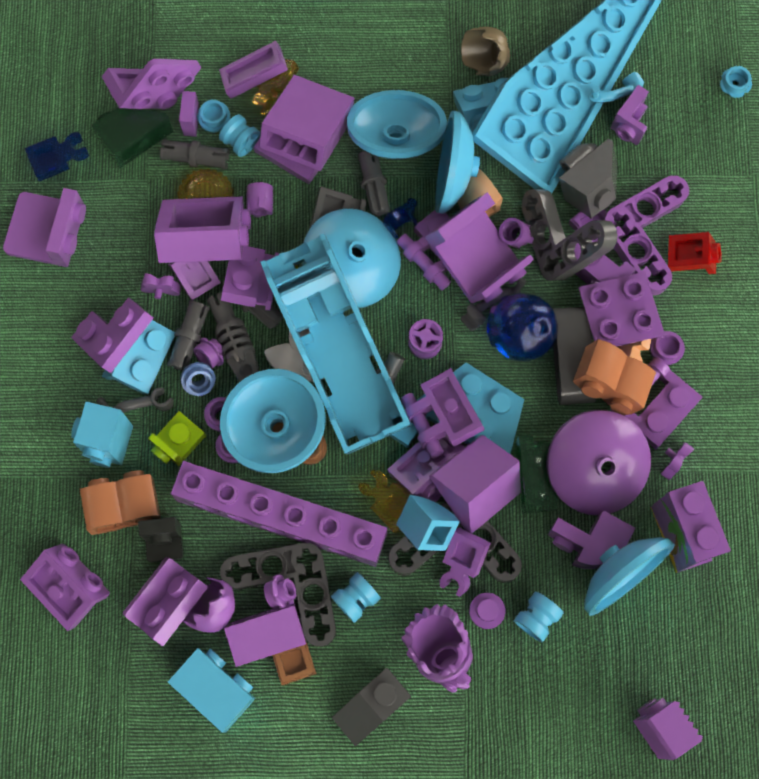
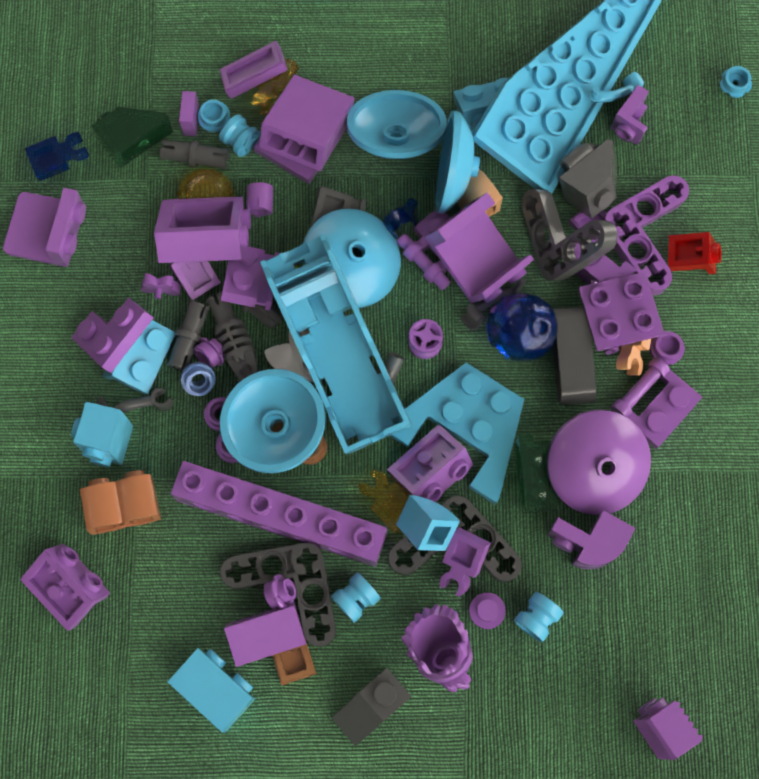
medium lavender bracket [102,59,201,110] -> none
medium lavender bracket [123,557,208,646] -> none
pearl dark grey bracket [138,517,183,563] -> none
lime bracket [148,411,207,467] -> none
medium lavender hair [182,577,235,633] -> none
dark grey axle [358,151,390,216] -> none
medium lavender plate [401,368,485,458] -> none
medium lavender slope [429,435,521,533] -> none
dark tan hair [461,26,510,76] -> none
medium lavender hose [499,218,534,249] -> none
nougat brick [573,339,656,415] -> none
medium azure dish [584,537,675,616] -> none
medium lavender panel [651,481,731,573] -> none
medium lavender piece [661,442,694,480] -> none

